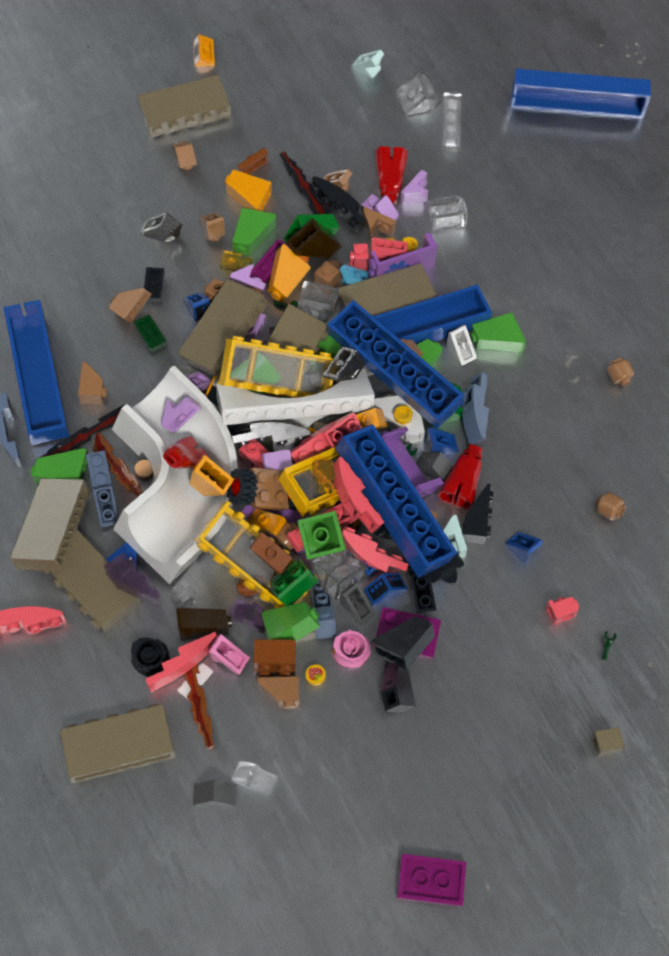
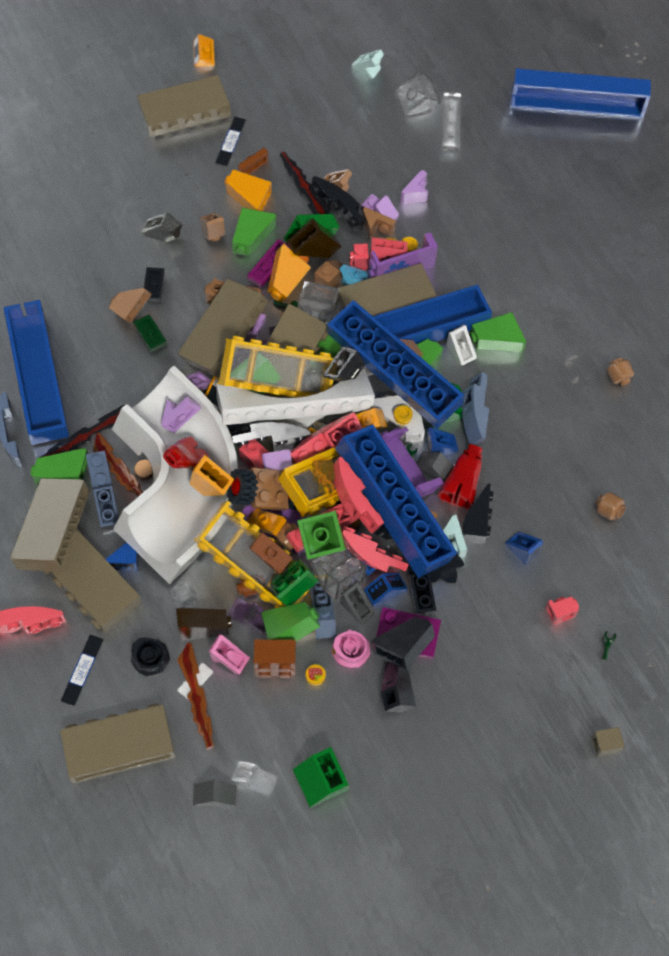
medium nougat slope [78,362,107,405] -> none
clear purple slope [104,553,160,607] -> none
coral slope [145,632,217,693] -> none
medium nougat slope [171,141,197,170] -> none
blue slope [183,292,210,321] -> none
clear yellow plate [220,250,253,272] -> none
lavender slope [229,264,266,294] -> none
medium nougat slope [257,676,299,709] -> none
red piece [375,146,408,204] -> none
magenta plate [397,854,466,907] -> none
clear slope [423,196,468,231] -> none
none -> sticker [61,635,104,706]
none -> sticker [215,116,246,166]
none -> green slope [293,747,349,808]

